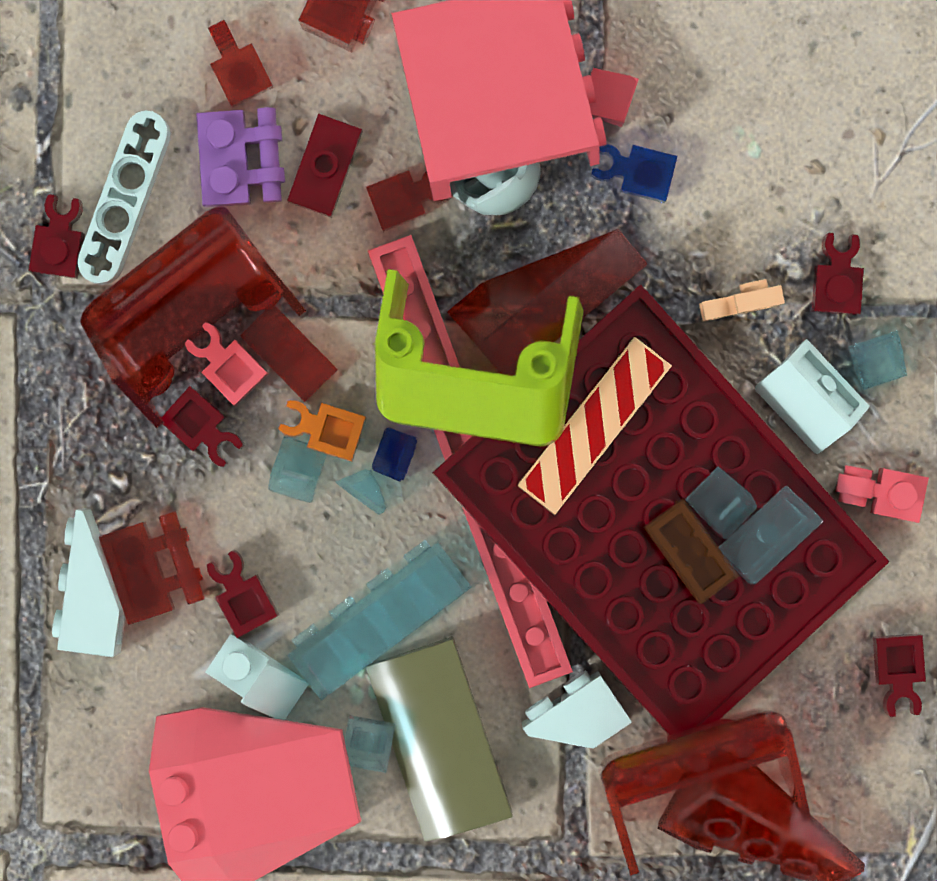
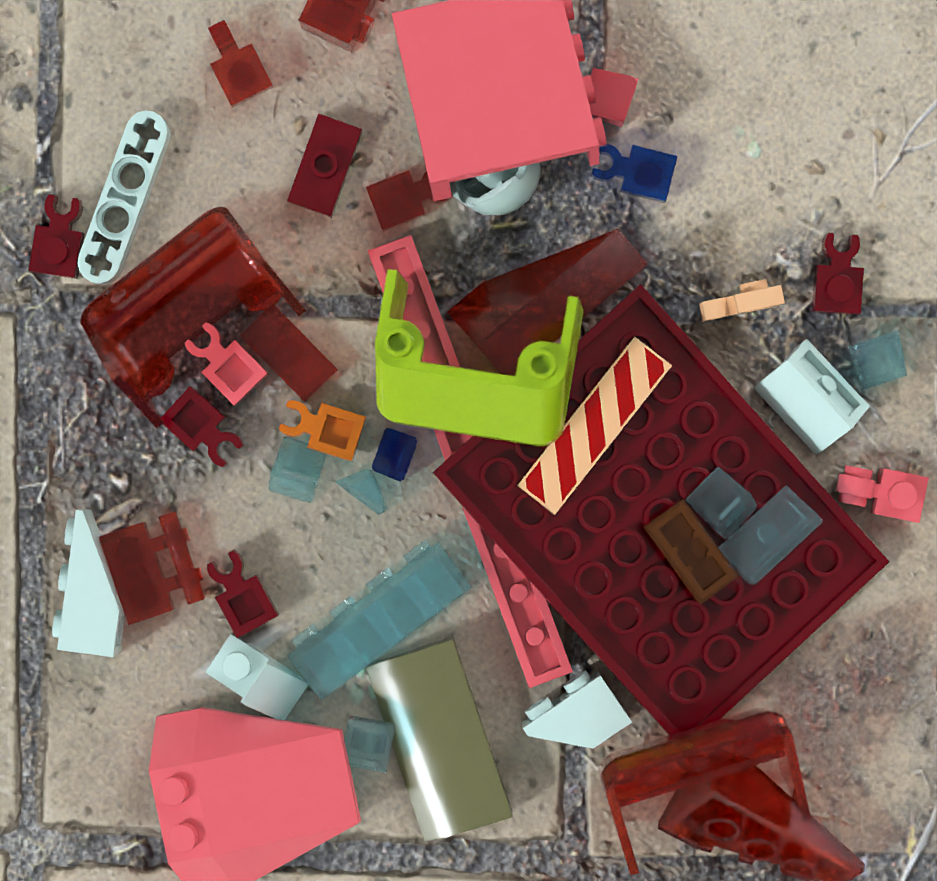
medium lavender plate [196,107,285,208] -> none
dark red plate [873,633,926,717] -> none

